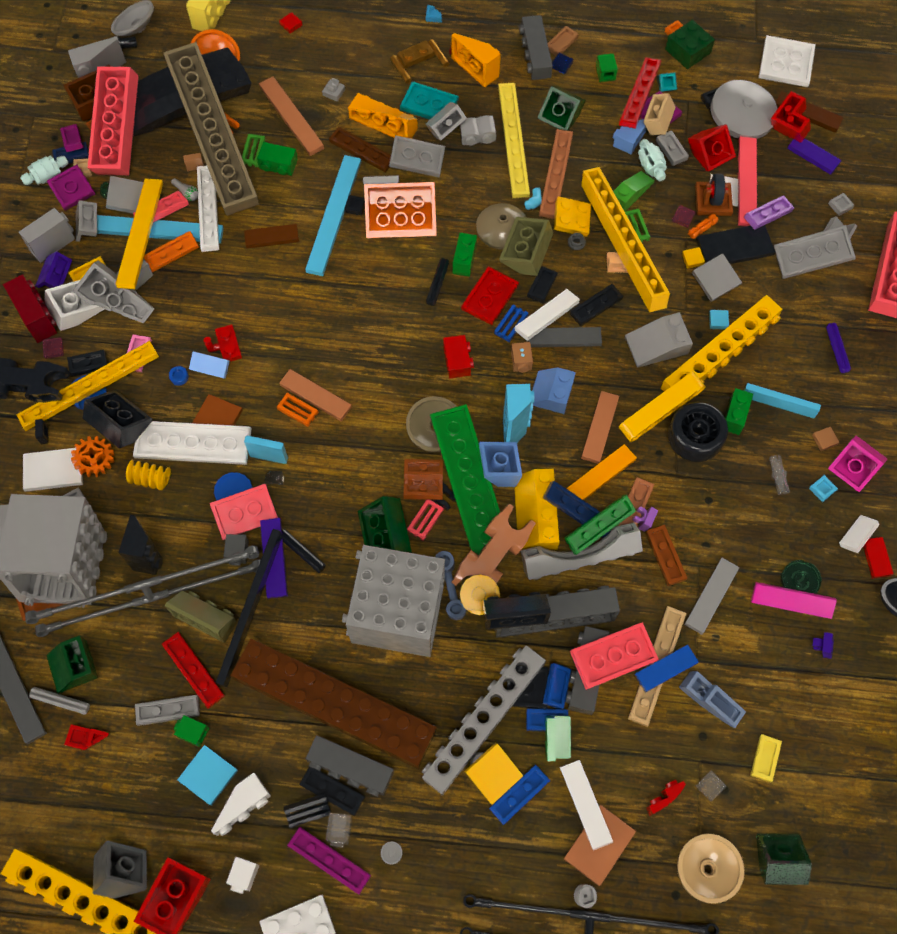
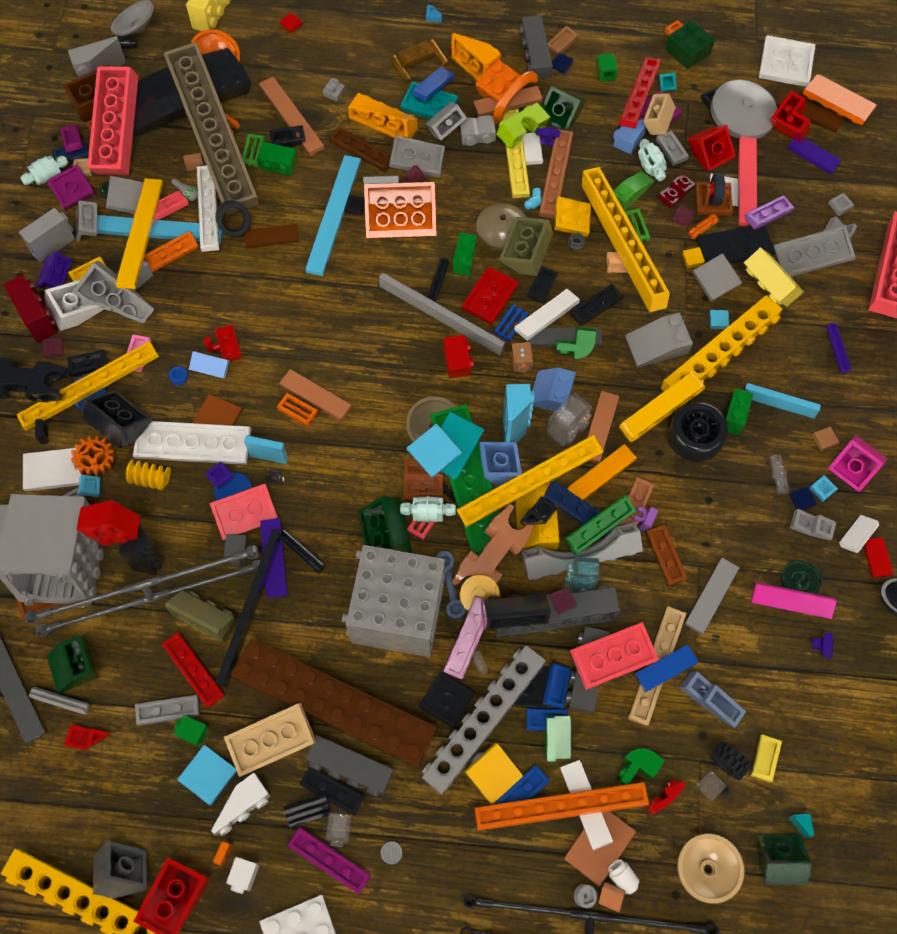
none -> red brick [76,500,141,546]
none -> medium azure tile [78,474,100,497]
none -> dark purple tile [205,461,233,489]
none -> orange tile [213,841,233,867]
none -> black tyre [215,200,251,236]
none -> tan plate [224,703,317,777]
none -> black slope [269,125,306,147]
none -> light grey tile [379,273,505,356]
none -> light aqua piece [400,496,456,523]
none -> clear pink tile [403,165,426,183]
none -> medium azure tile [407,424,462,478]
none -> blue tile [412,67,454,102]
none -> black tile [419,671,475,729]
none -> teal tile [441,412,484,480]
none -> tile [443,595,485,679]
none -> yellow tile [457,435,603,528]
none -> clear tile [472,651,488,676]
none -> nougat tile [473,86,543,117]
none -> orange piece [475,59,538,125]
none -> orange tile [475,782,649,831]
none -> lime arch [496,103,550,149]
none -> black slope [520,496,557,525]
none -> white tile [523,133,543,165]
none -> dark purple tile [536,128,560,146]
none -> clear brick [546,392,592,447]
none -> clear pink tile [549,587,577,615]
none -> green brick [555,327,596,359]
none -> clear light blue brick [565,557,599,594]
none -> nougat tile [598,882,626,912]
none -> white brick [608,859,639,894]
none -> green brick [618,749,665,785]
none -> dark red slope [658,174,695,209]
none -> black tyre [710,741,751,780]
none -> light yellow brick [744,247,804,307]
none -> teal slope [789,814,814,838]
none -> clear blue tile [790,487,817,510]
none -> light grey slope [790,509,836,540]
none -> orange tile [803,74,877,125]

